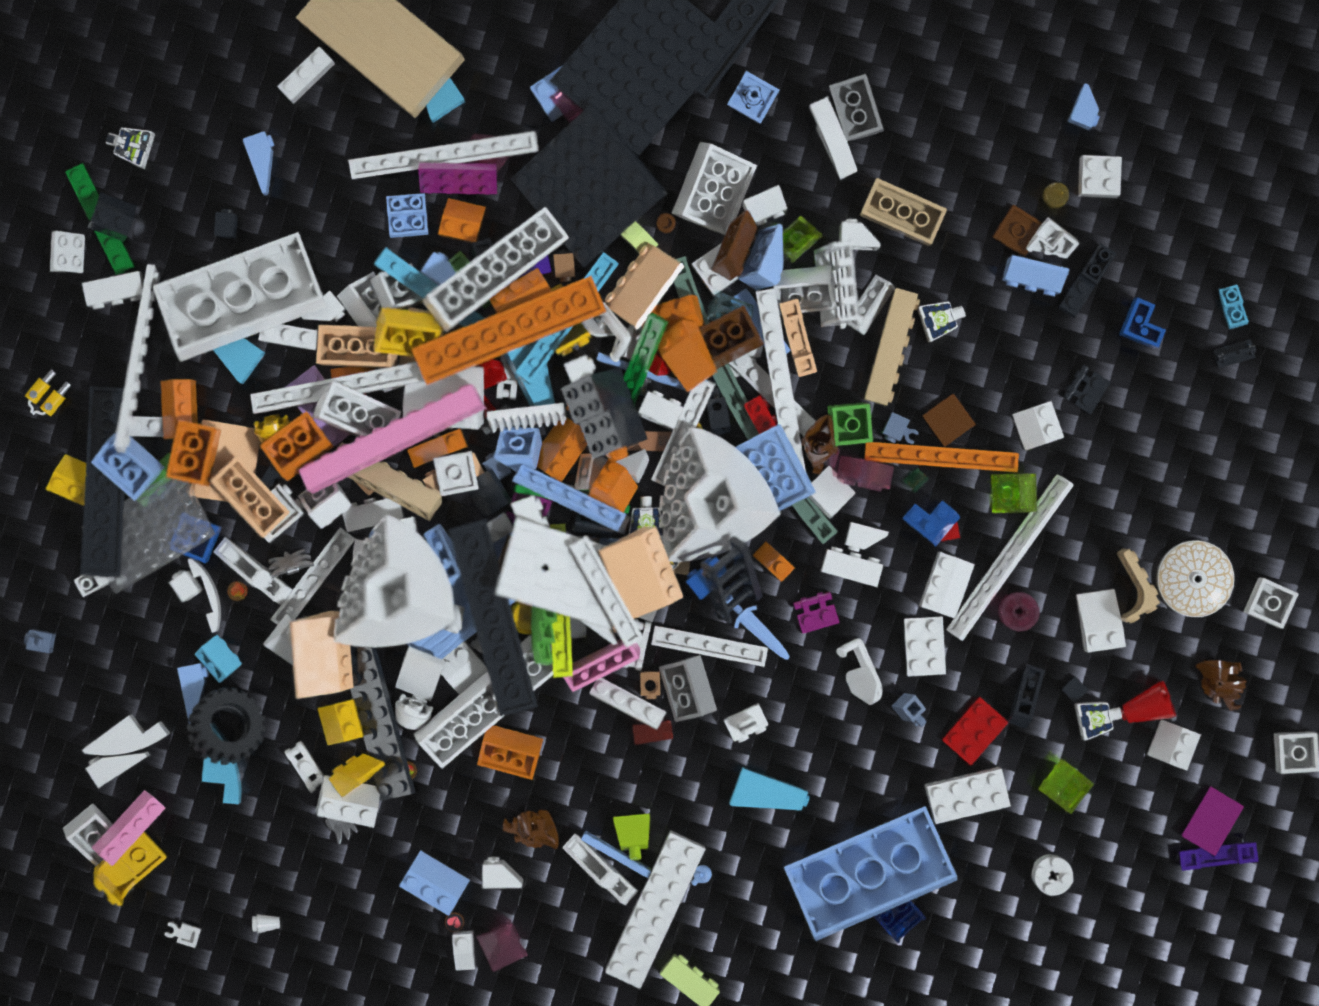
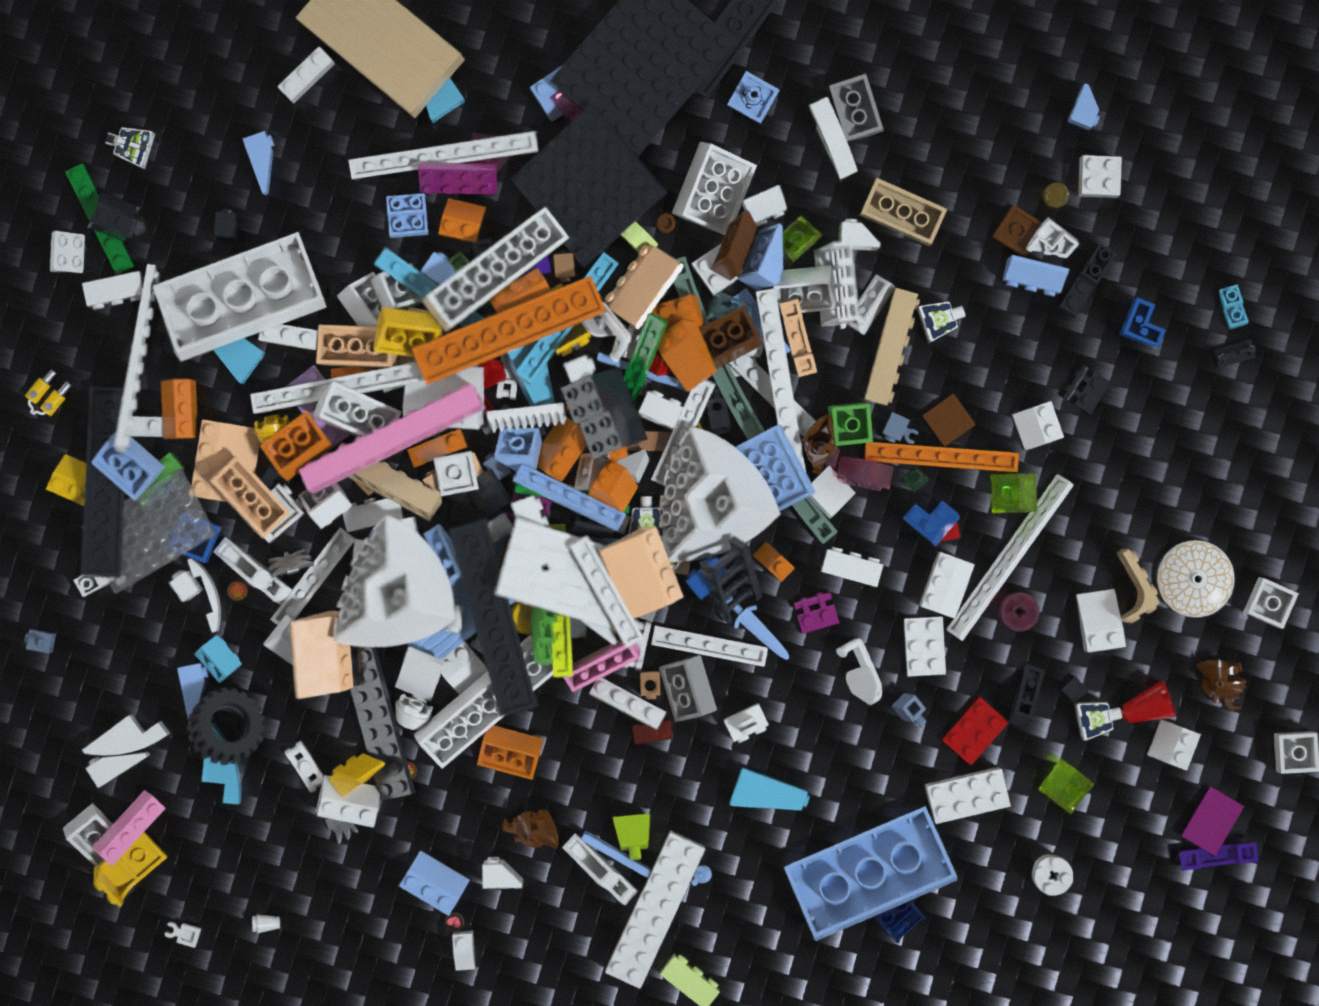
orange slope [166,420,222,486] -> none
white slope [302,291,346,322] -> none
yellow slope [318,699,364,745] -> none
clear pink slope [477,920,528,972] -> none
red bracket [744,396,778,434] -> none
white slope [844,522,889,552] -> none

